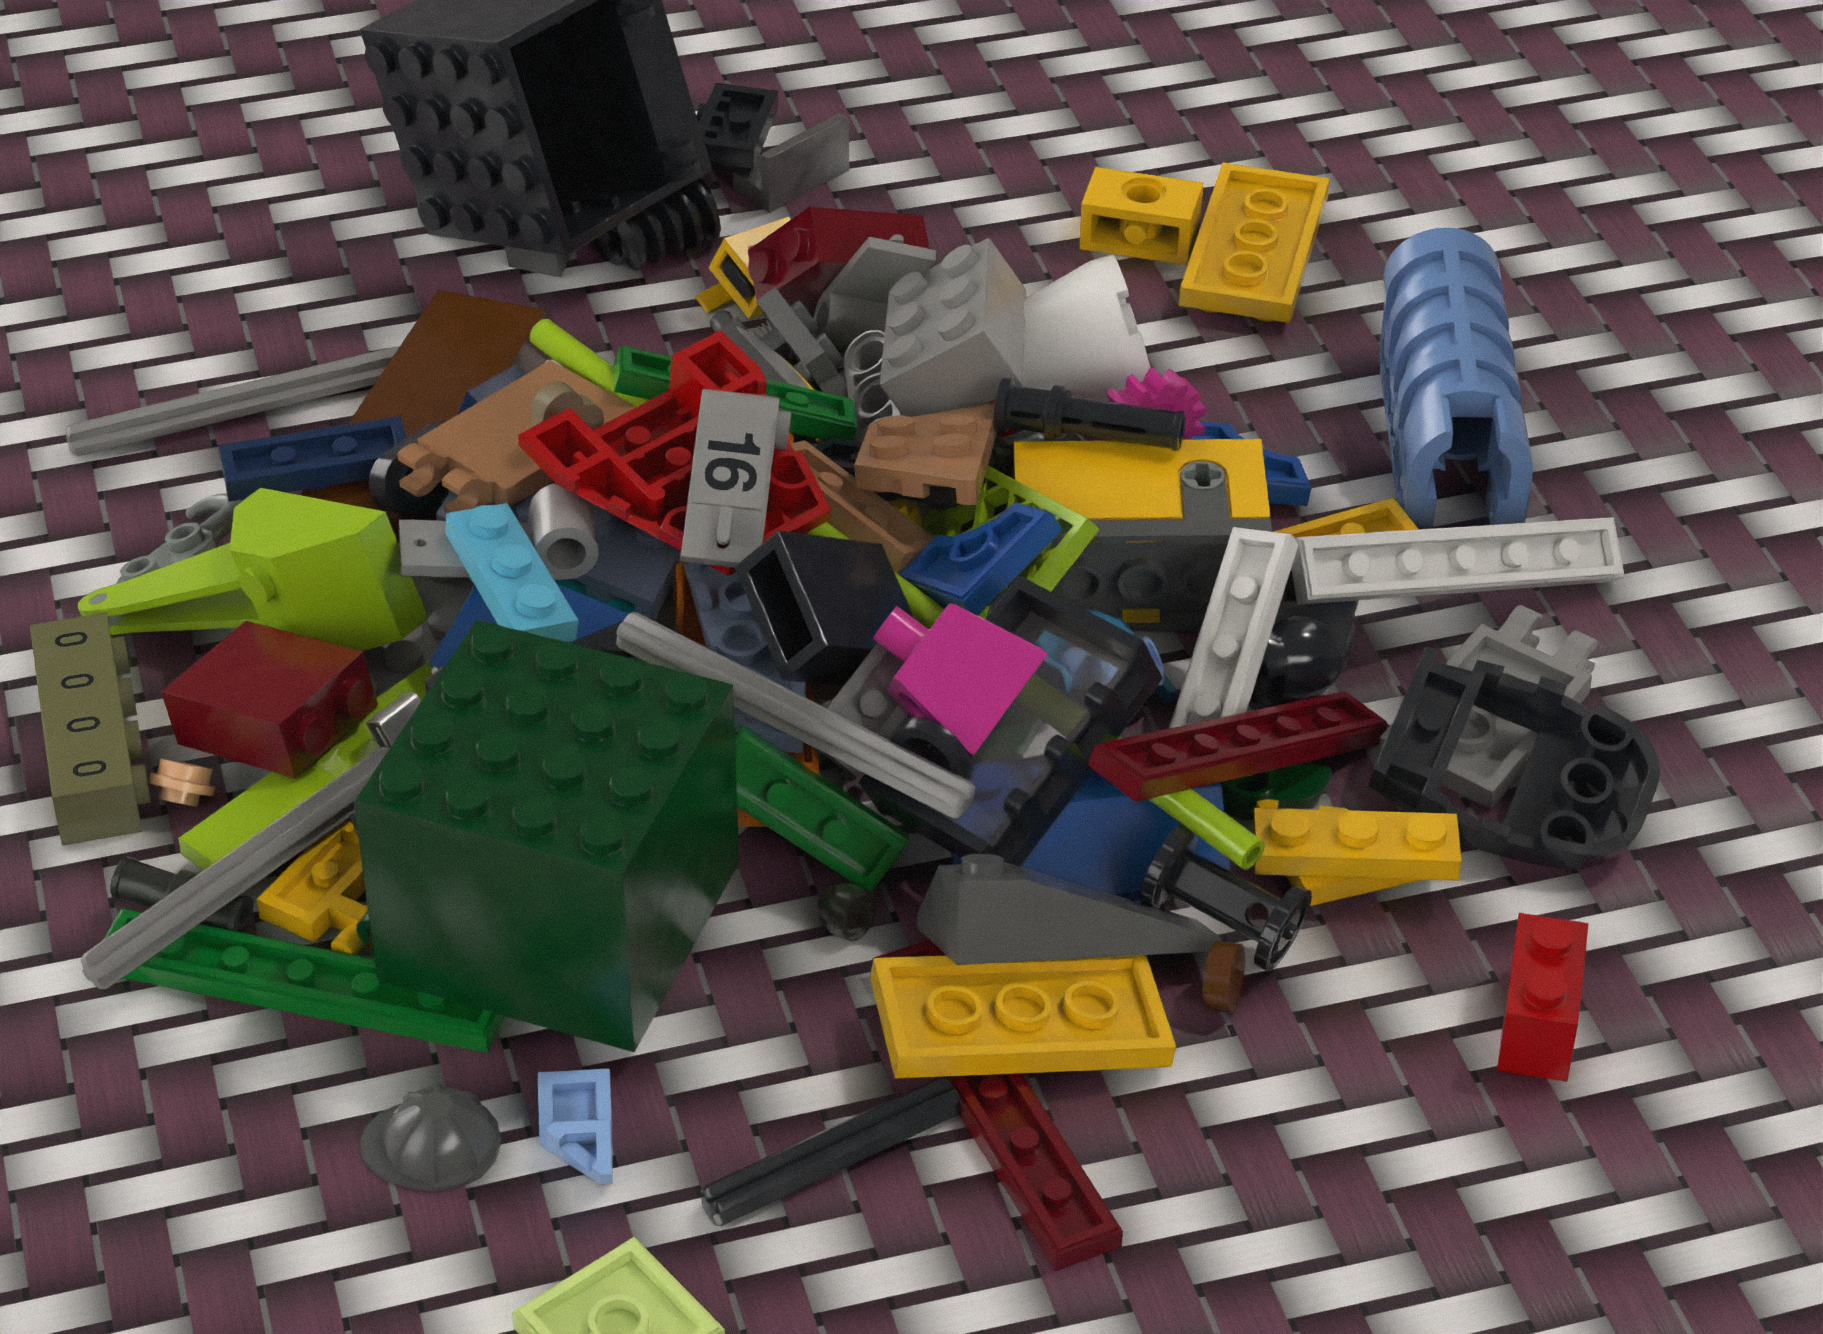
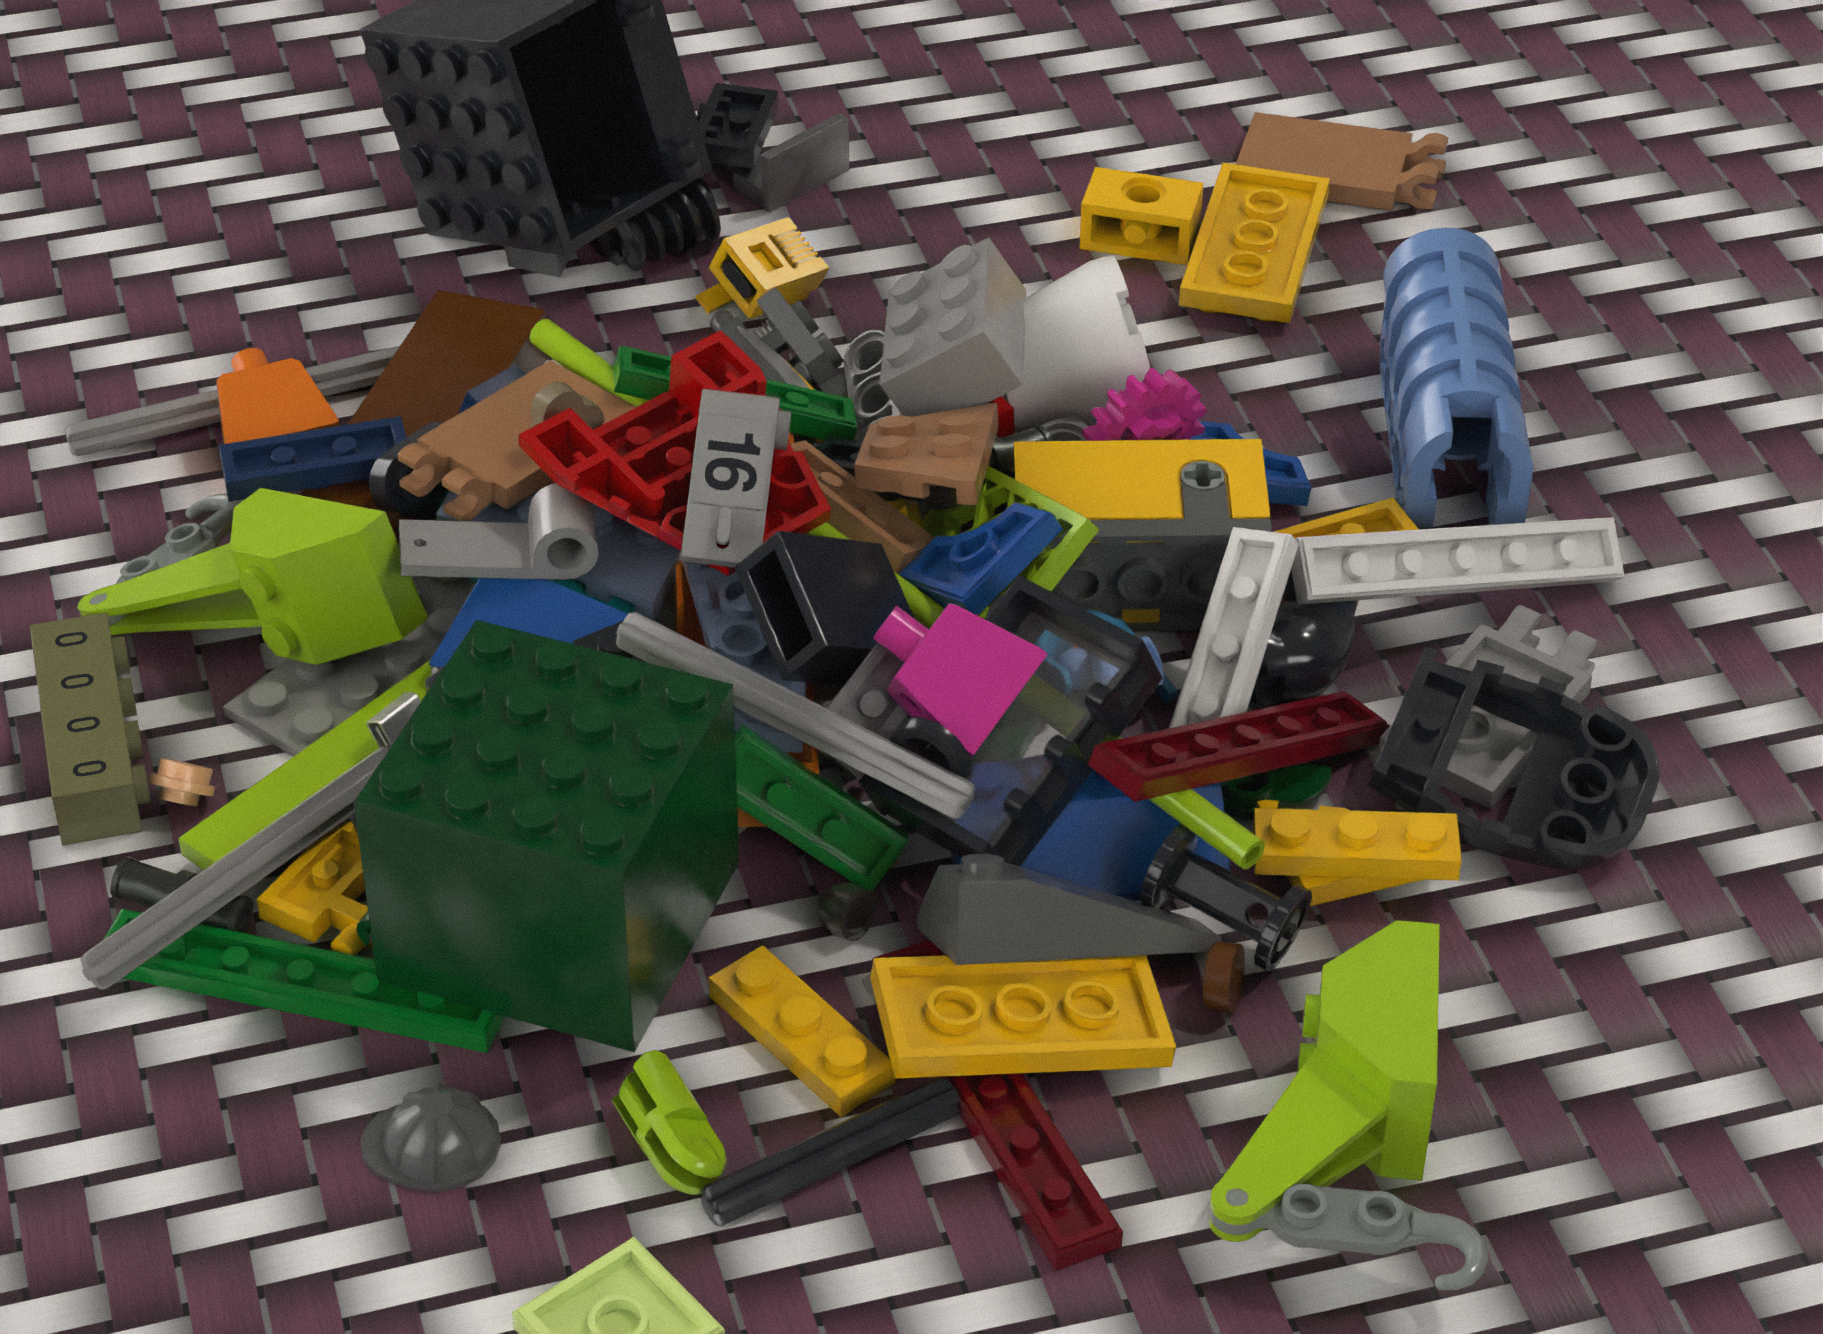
dark red brick [161,621,378,778] -> none
medium azure plate [445,503,579,642] -> none
light blue slope [538,1069,613,1185] -> none
dark red brick [747,206,933,308] -> none
light grey door [812,235,936,354] -> none
black pin [993,377,1186,451] -> none
red brick [1497,913,1589,1082] -> none
none -> orange torso [216,348,339,444]
none -> lime arm [611,1050,727,1195]
none -> yellow plate [708,945,896,1117]
none -> lime slope [1208,920,1488,1290]
none -> medium nougat tile [1236,112,1448,211]

